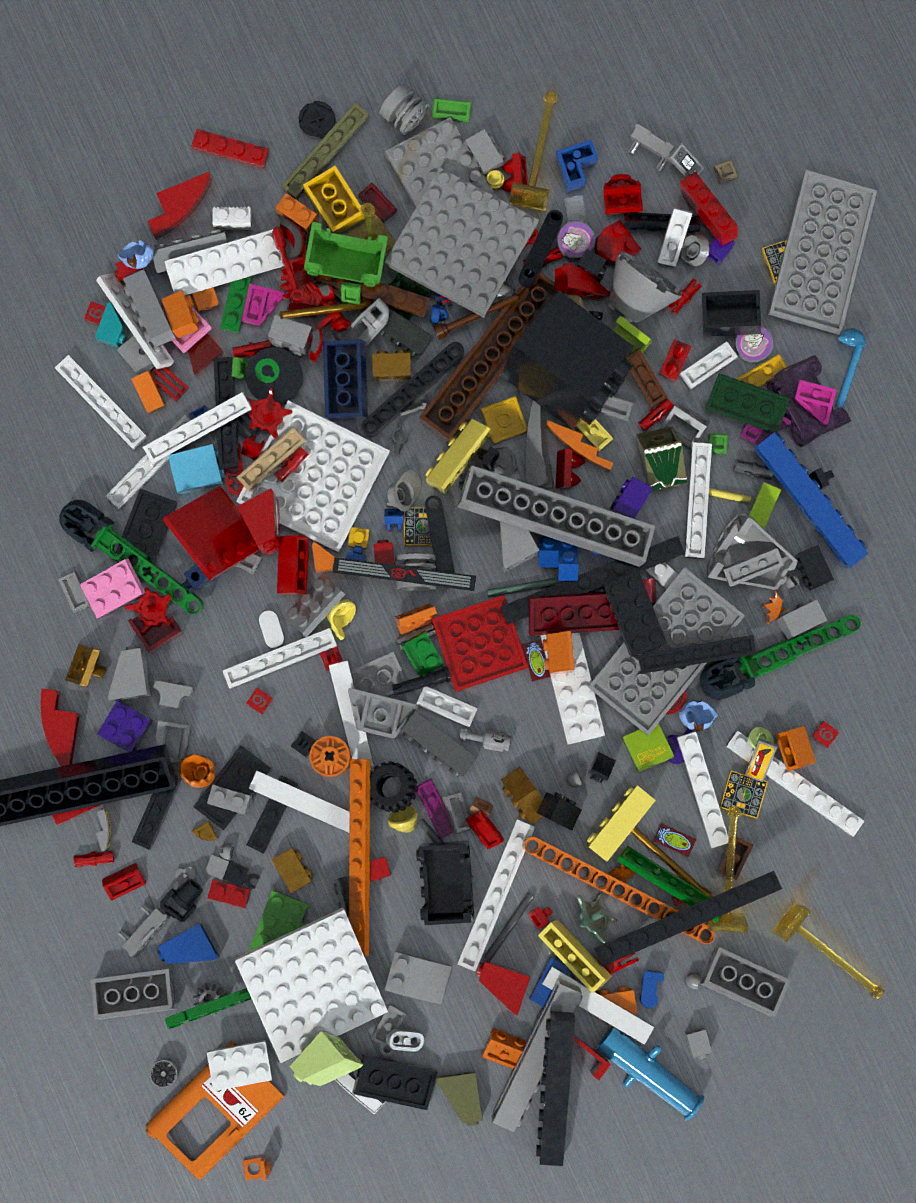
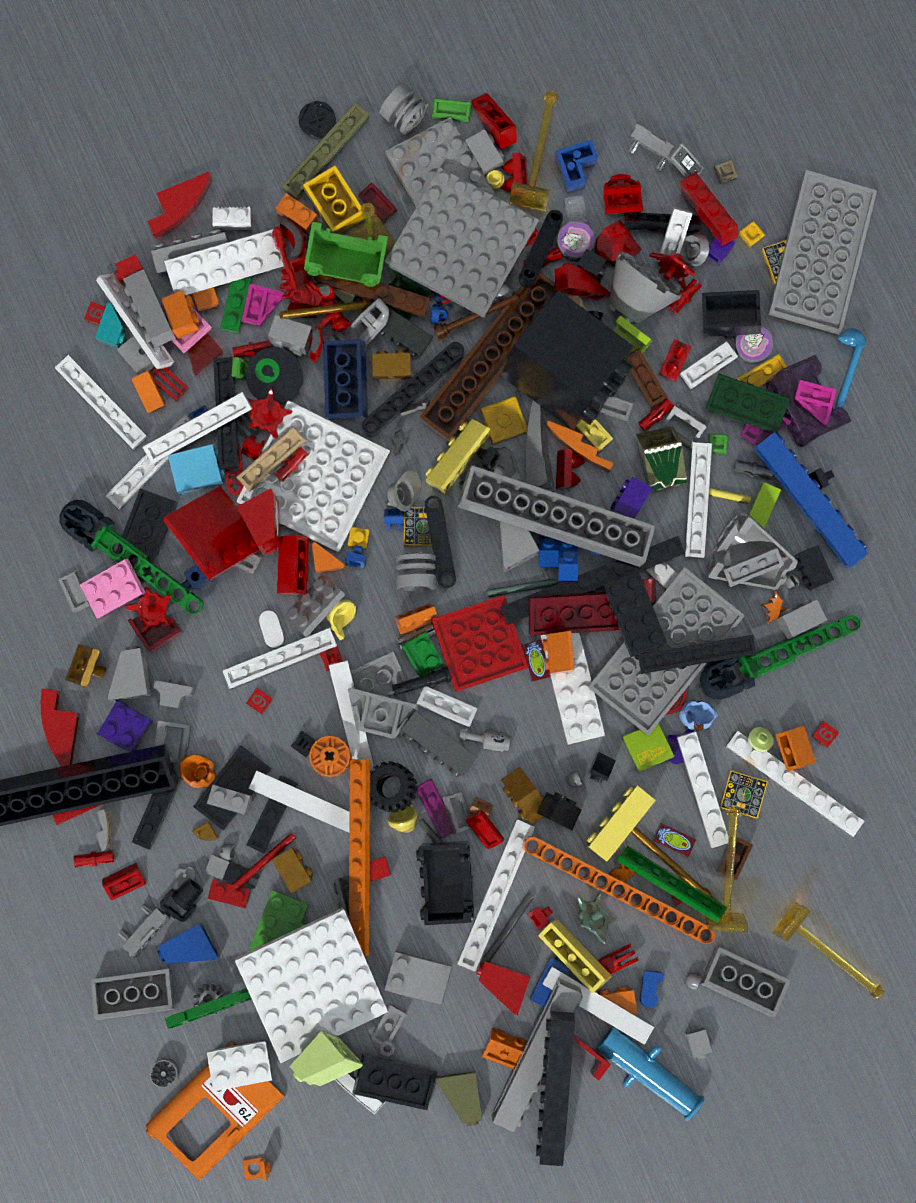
light blue hair [117,239,154,269] -> none
red plate [191,129,269,168] -> none
black sticker [332,557,477,591] -> none
bright green tile [341,282,361,304] -> none
red brick [373,540,395,565] -> none
light grey plate [386,1029,424,1052] -> none
black plate [594,871,783,967] -> none
slope [744,738,778,782] -> none
none -> red bar [232,833,296,889]
none -> red slope [471,93,517,149]
none -> red piece [649,252,695,289]
none -> yellow tile [738,221,765,248]

